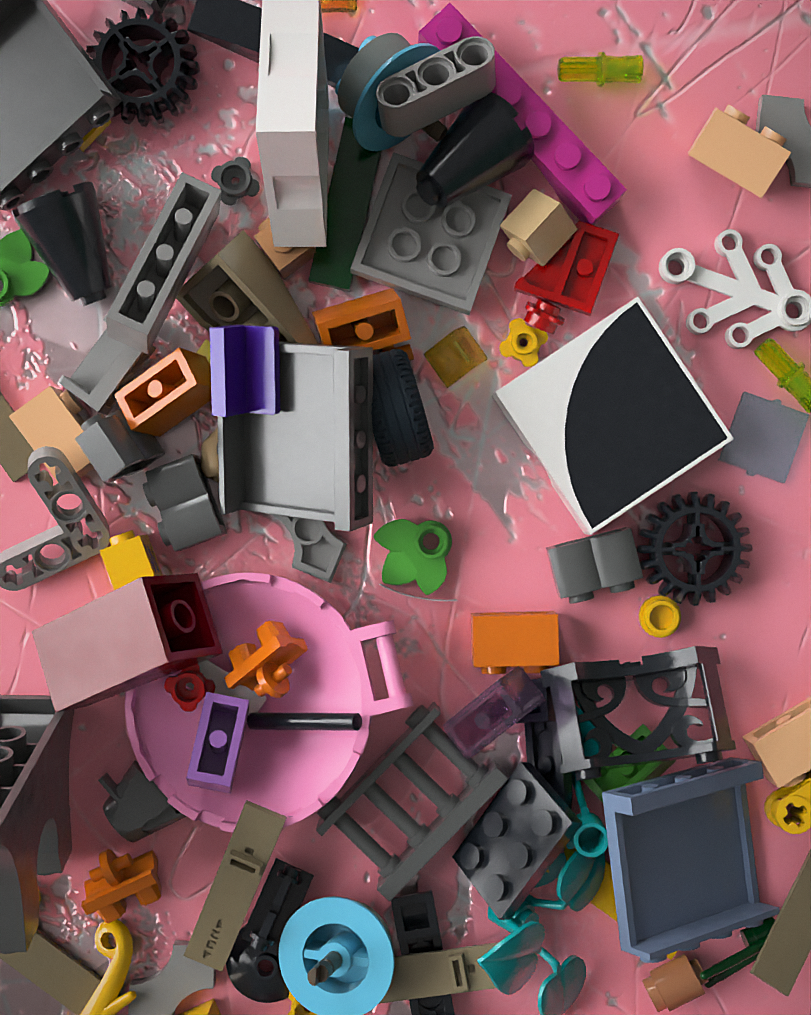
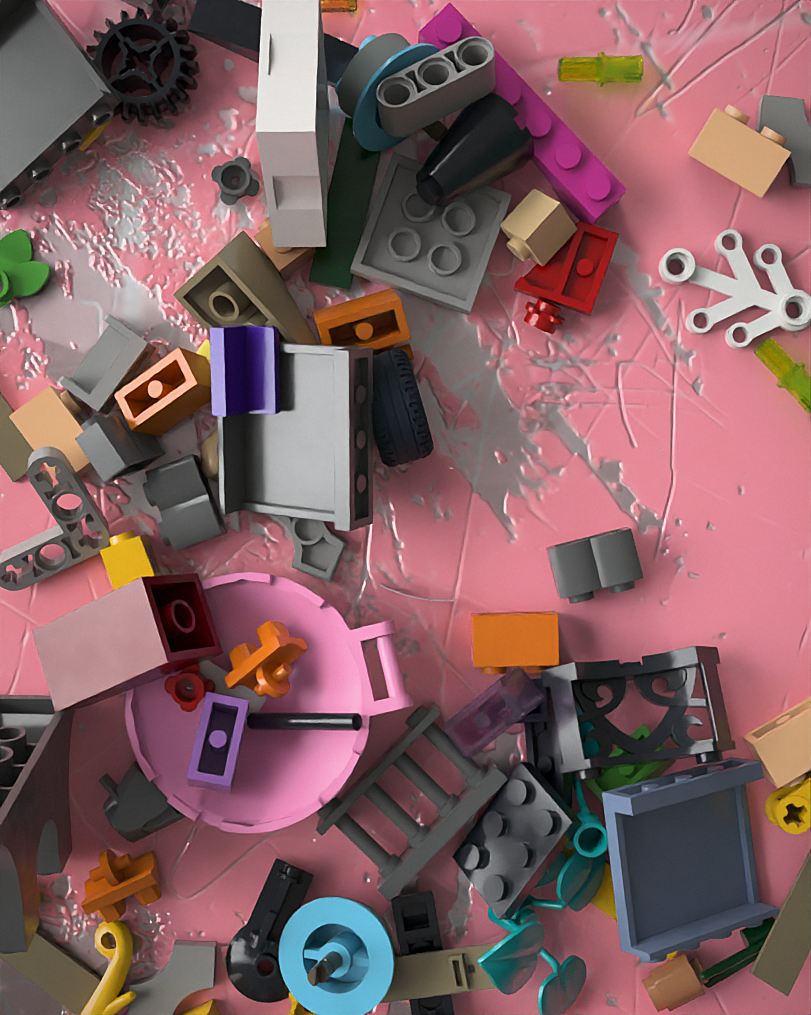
black cone [11,182,112,307] -> none
light grey brick [106,172,222,354] -> none
dark tan piece [183,800,287,972] -> none
bright green plate [374,519,452,595] -> none
clear yellow slope [423,326,487,388] -> none
black tile [492,297,734,535] -> none
yellow plate [499,318,548,367] -> none
black gear [636,492,753,606] -> none
yellow plate [638,595,681,638] -> none
clear light blue piece [718,392,809,484] -> none

